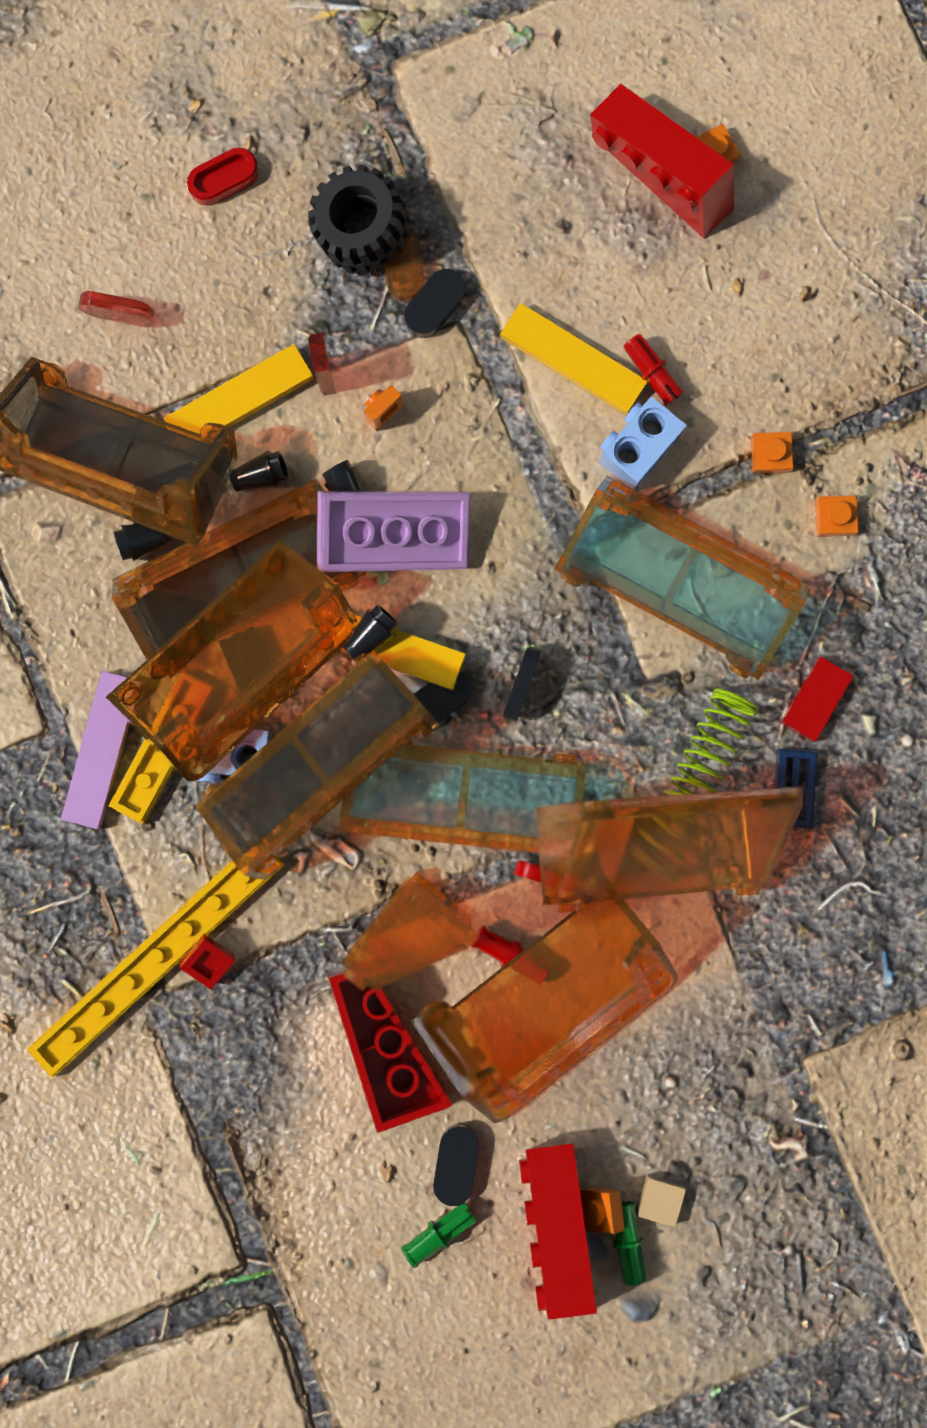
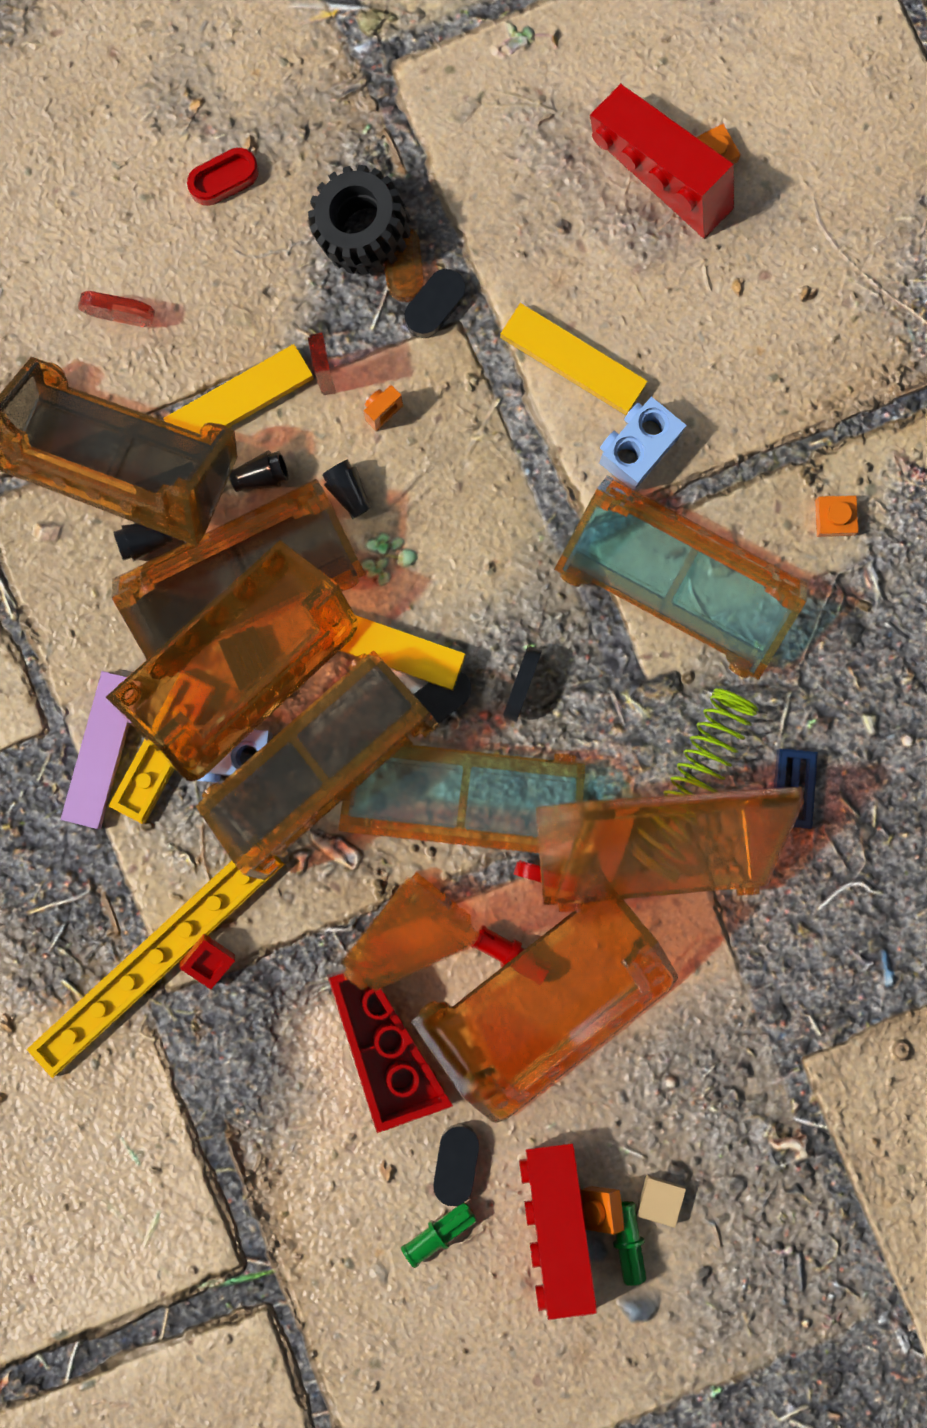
lavender tile [317,491,470,572] -> none
black cone [343,604,399,662] -> none
red axle [623,334,685,407] -> none
orange plate [751,432,793,474] -> none
red tile [780,656,854,742] -> none

